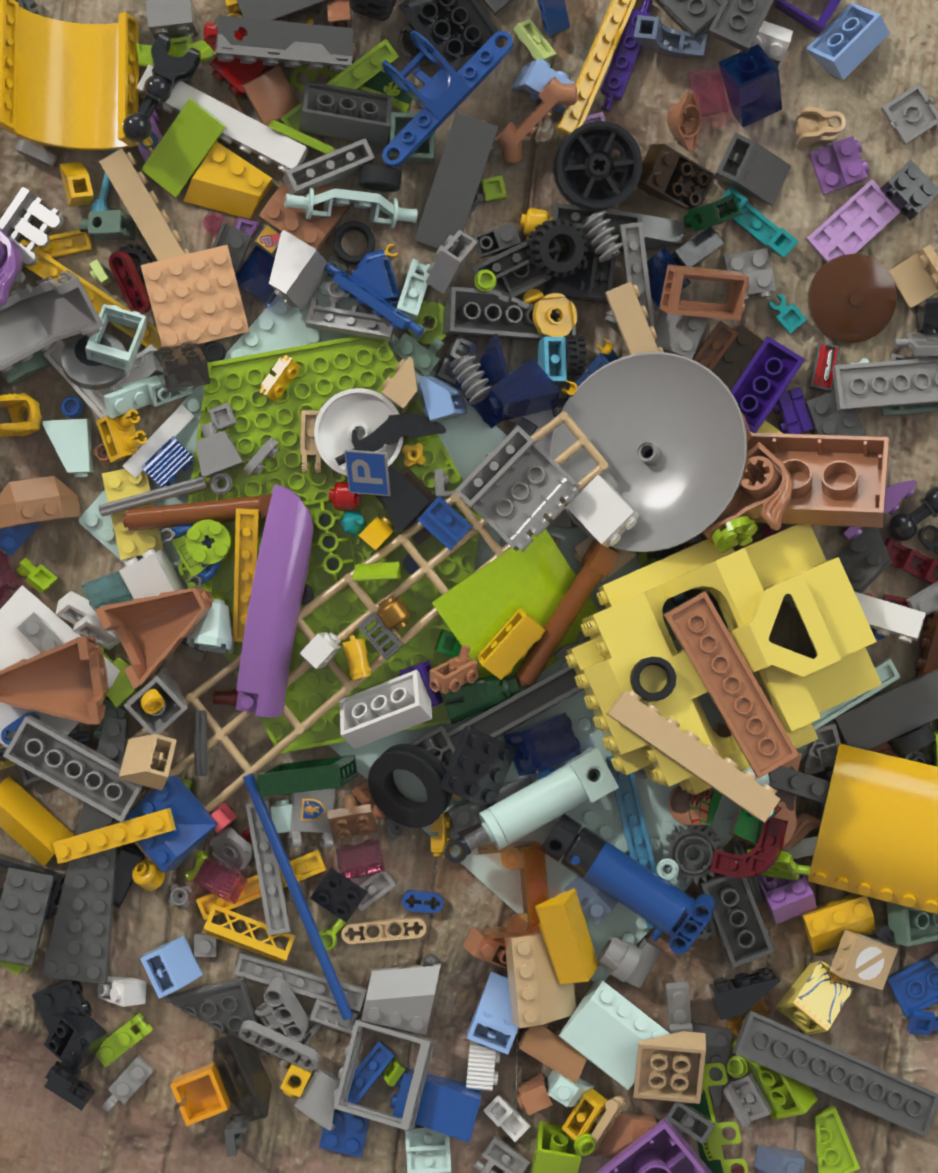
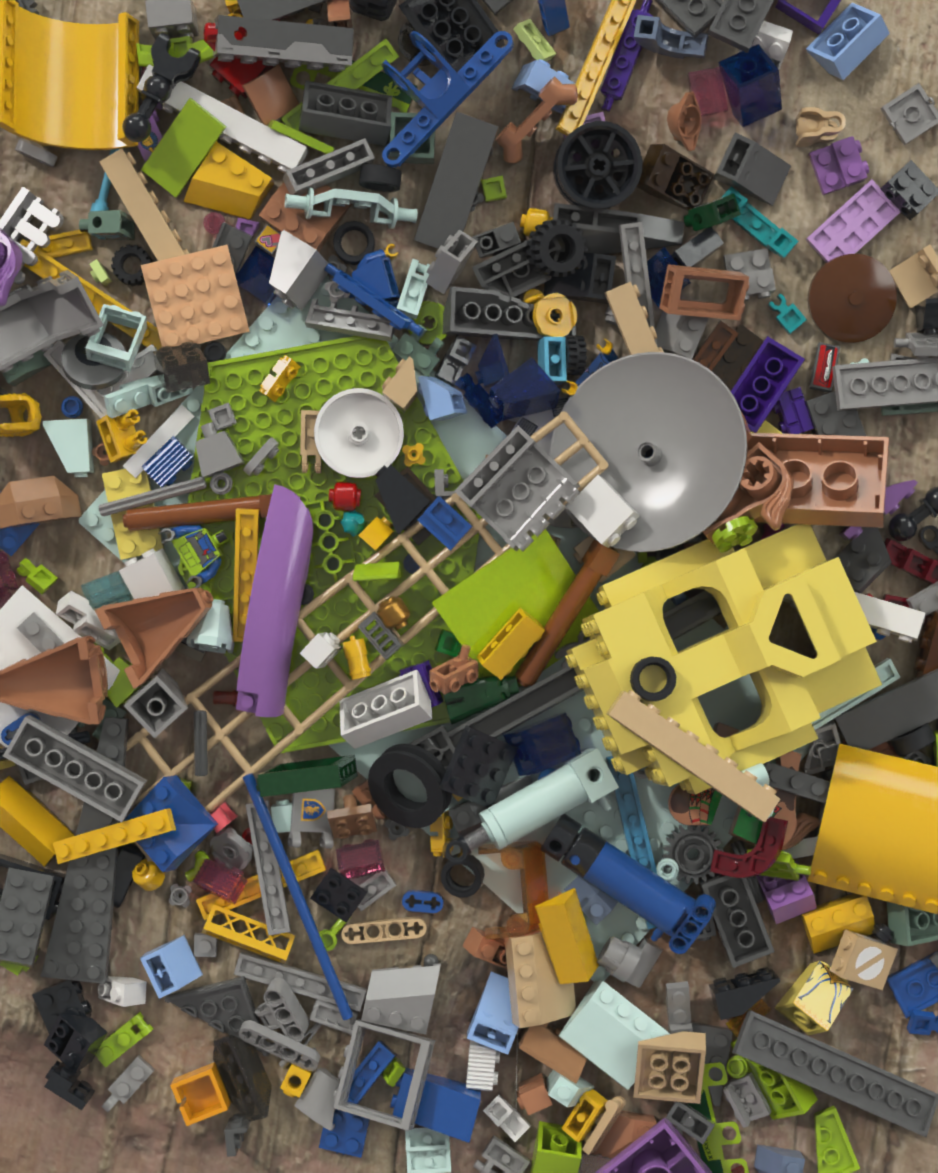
yellow slope [59,161,94,207] -> none
dark red plate [109,251,151,315] -> none
tan slope [118,734,177,790] -> none
yellow tile [141,689,165,714] -> none
lime plate [186,519,232,565] -> none
black sword [335,413,446,466] -> none
blue piece [344,450,391,496] -> none
light grey piece [450,355,493,405] -> none
lime plate [474,270,497,292] -> none
lime plate [574,1134,596,1156] -> none
light grey piece [582,211,623,263] -> none
nougat plate [664,591,799,778] -> none
none -> black tyre [441,853,485,898]

